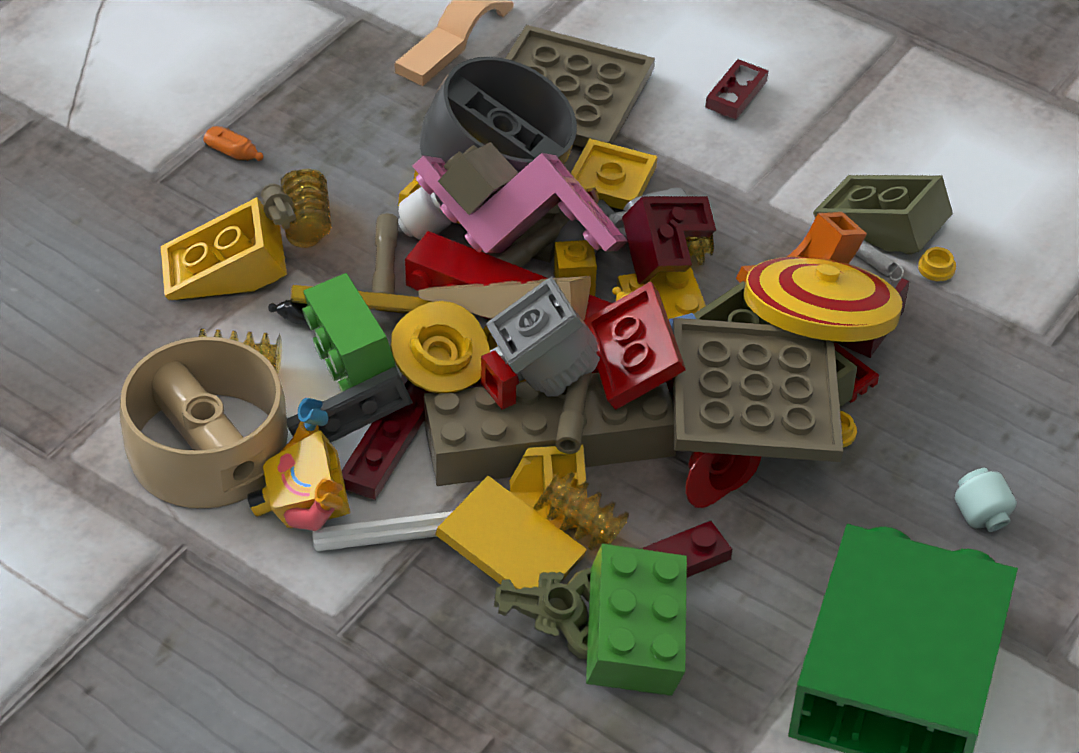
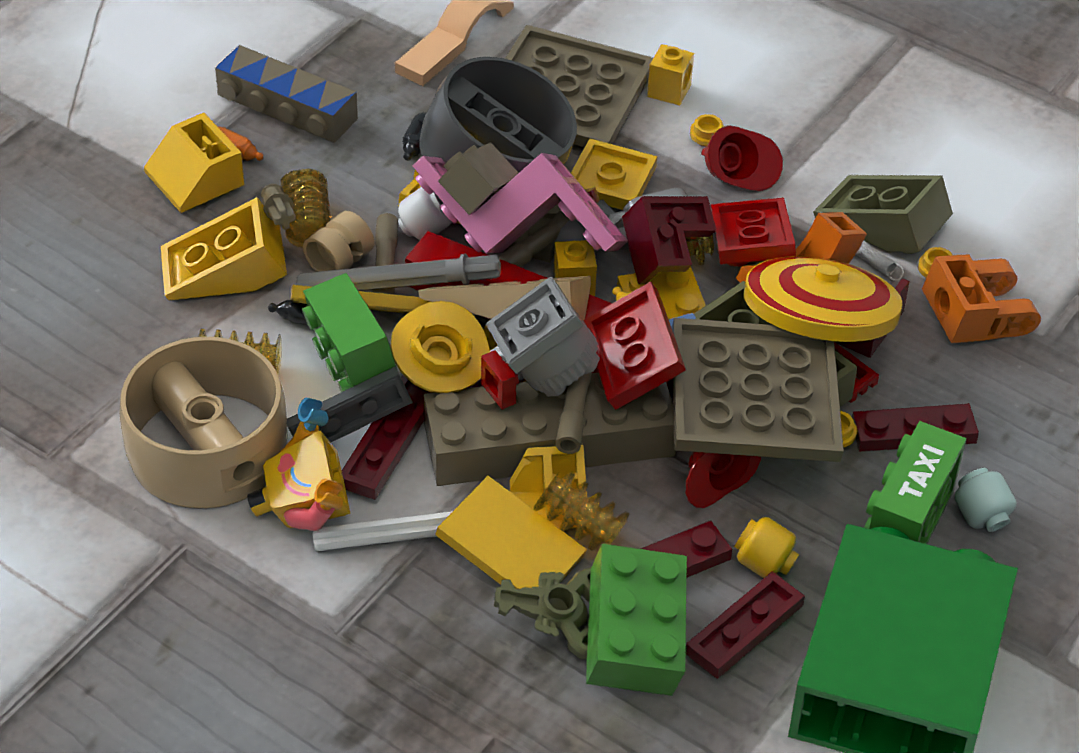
dark red piece [705,59,769,120] -> none
none -> yellow slope [144,112,244,213]
none -> dark tan brick [215,45,358,143]
none -> light grey axle [296,254,501,291]
none -> tan wheel [303,210,375,272]
none -> black piece [403,112,426,161]
none -> yellow brick [647,44,694,106]
none -> dark red plate [686,571,805,679]
none -> yellow plate [690,114,724,147]
none -> red piece [701,125,783,191]
none -> red plate [711,197,796,267]
none -> yellow head [734,517,799,578]
none -> dark red plate [852,403,979,452]
none -> bright green brick [864,421,967,544]
none -> orange brick [922,254,1041,343]

